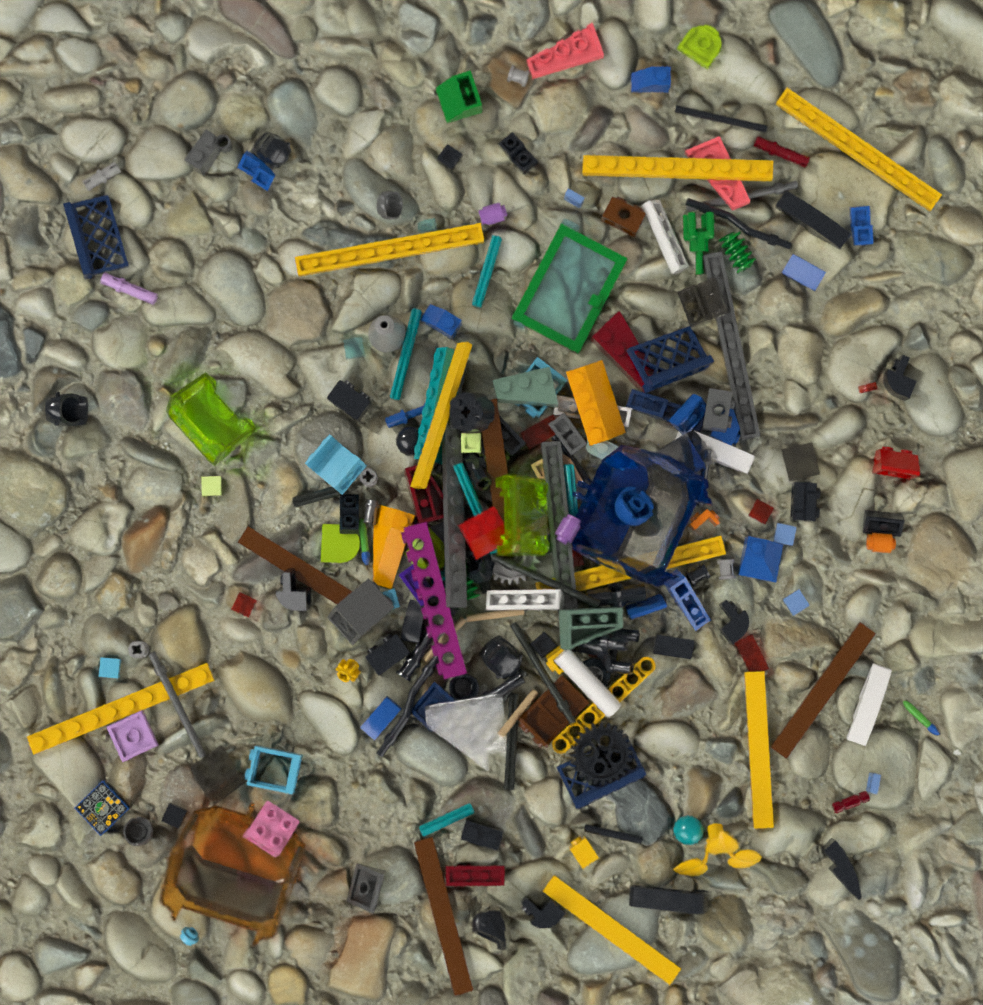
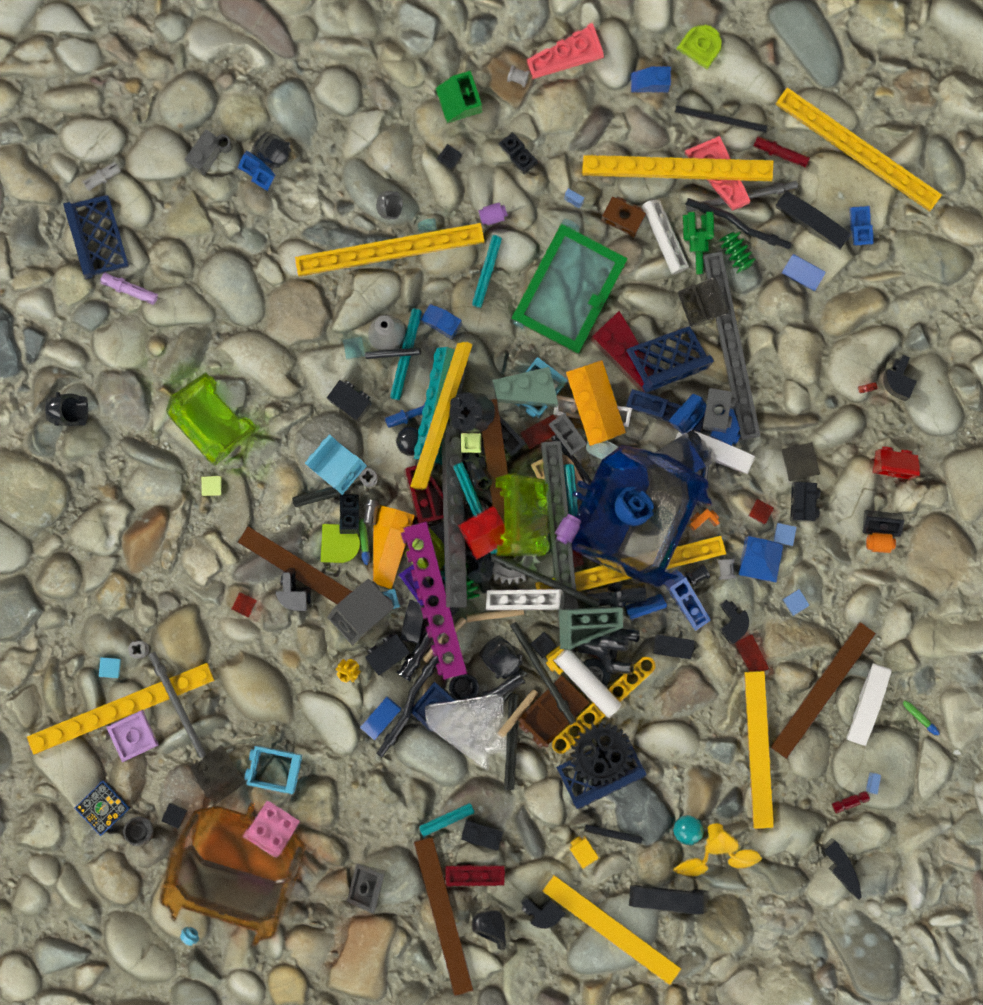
none -> black bar [365,347,421,359]

